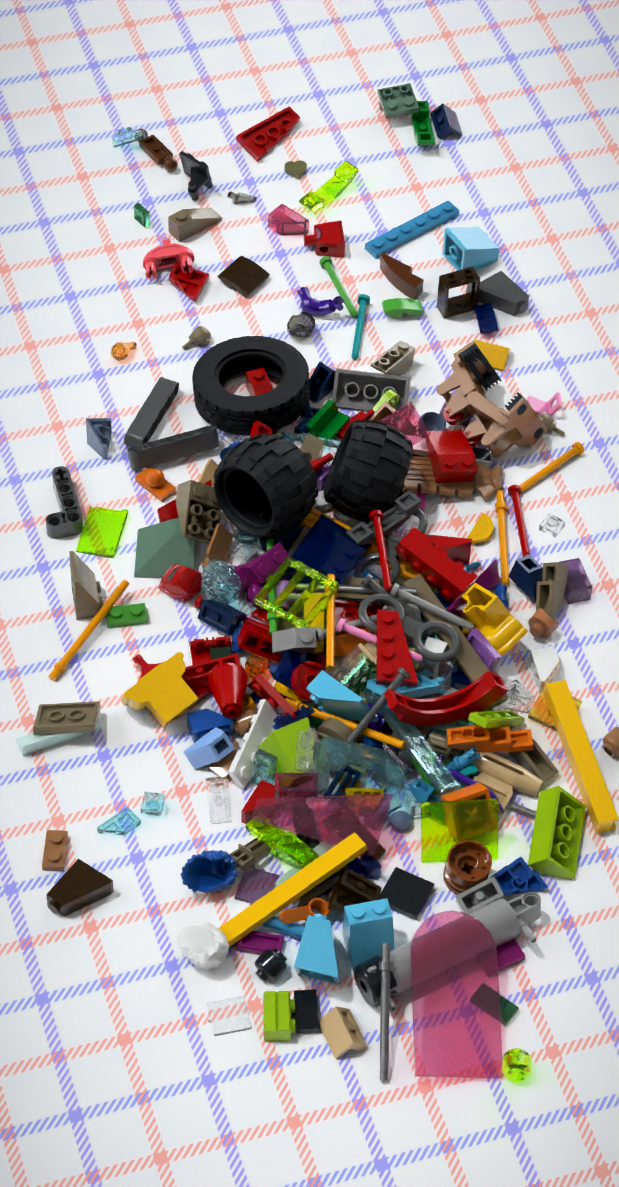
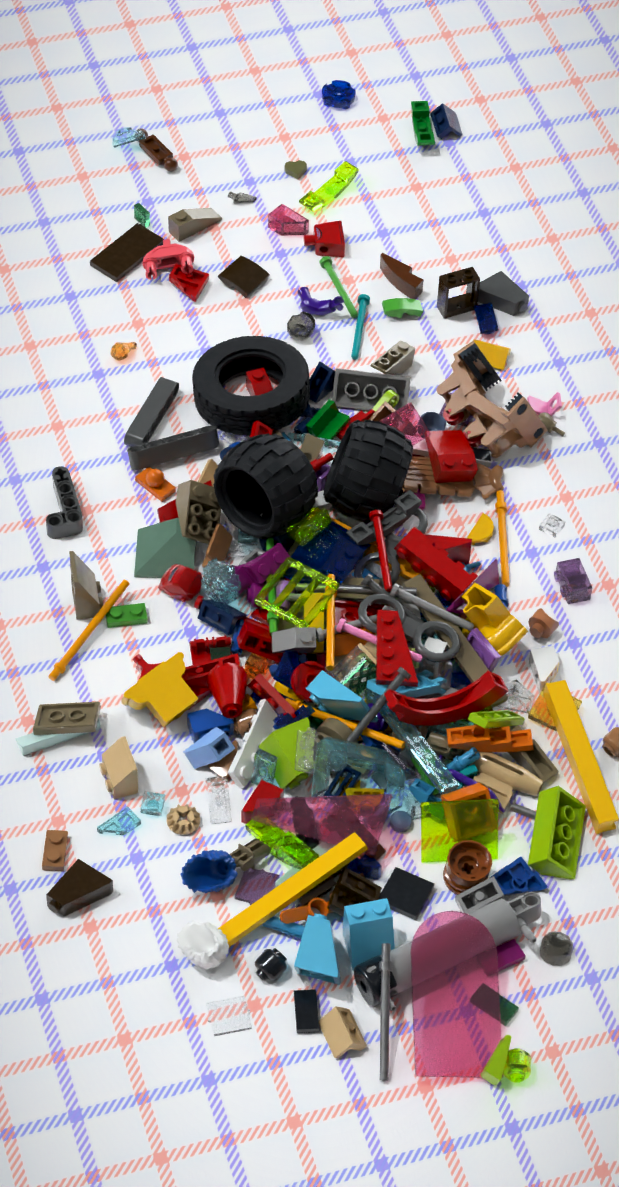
clear neon green piece [76,507,129,558] -> none
sand blue slope [86,418,112,460] -> none
black plate [179,151,213,201] -> none
dark tan piece [182,326,211,350] -> none
red wing [236,106,300,162] -> none
magenta tile [237,931,284,955] -> none
lime brick [263,991,295,1042] -> none
clear pink slope [275,773,318,804] -> none
dark azure plate [364,200,459,259] -> none
sand green plate [377,83,419,119] -> none
medium azure slope [442,226,499,271] -> none
red bar [507,485,530,557] -> none
dark blue slope [508,554,543,603] -> none
light orange bar [519,442,585,492] -> none
dark tan slope [536,562,568,619] -> none
none -> dark brown tile [90,223,164,282]
none -> tan slope [99,736,138,799]
none -> tan gear [166,804,200,835]
none -> clear neon green bracket [286,506,332,546]
none -> clear blue plate [322,80,356,109]
none -> lime slope [480,1034,512,1086]
none -> clear smoke hair [539,931,573,966]

